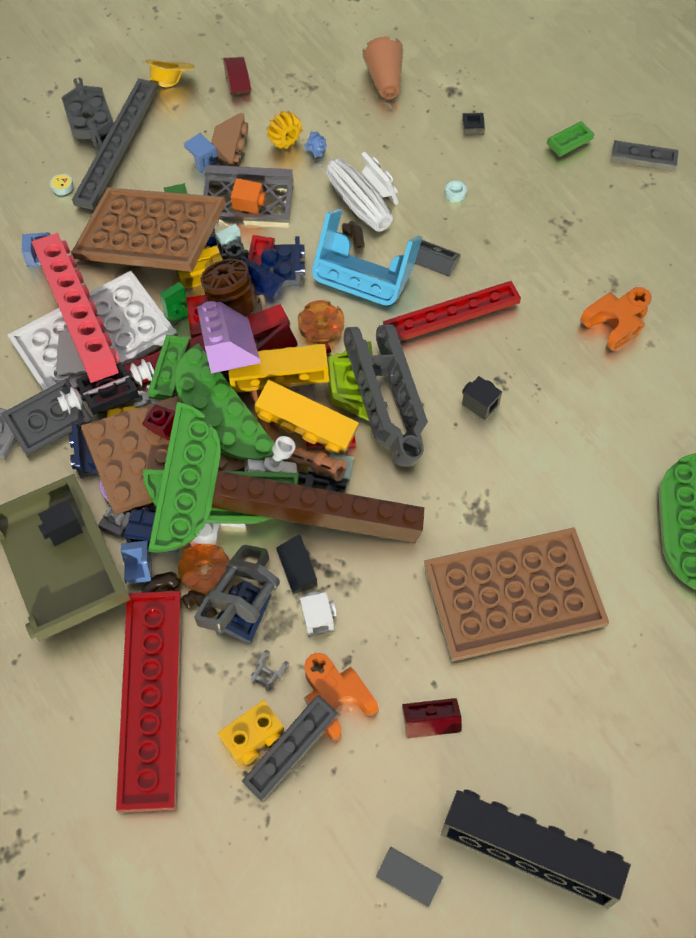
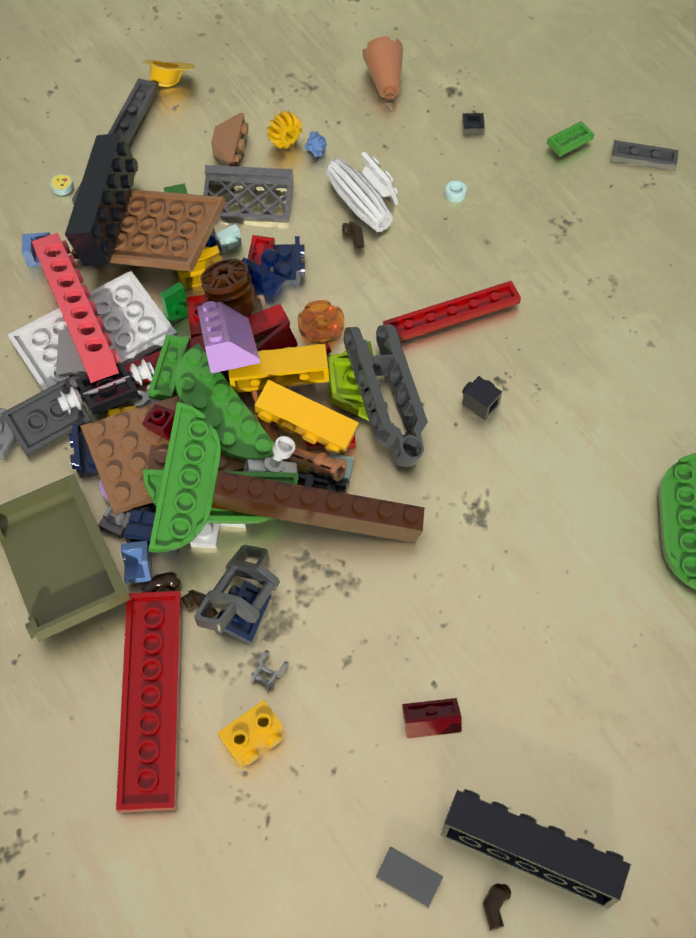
black brick [38,500,83,546] -> none
dark grey plate [61,77,113,148] -> none
clear orange plate [178,544,230,595] -> none
medium blue panel [184,133,218,173] -> none
dark grey gear [221,242,249,263] -> none
dark red slope [223,57,251,95] -> none
orange brick [230,178,266,214] -> none
dark grey tile [242,695,340,802] -> none
black slope [276,535,318,594] -> none
white brick [300,592,337,637] -> none
orange piece [304,653,379,741] -> none
medium azure windscreen [312,209,422,306] -> none
dark grey slope [415,240,461,276] -> none
medium nougat plate [424,527,609,662] -> none
orange piece [580,287,652,351] -> none
none -> black brick [65,133,138,266]
none -> dark brown arm [483,883,511,931]

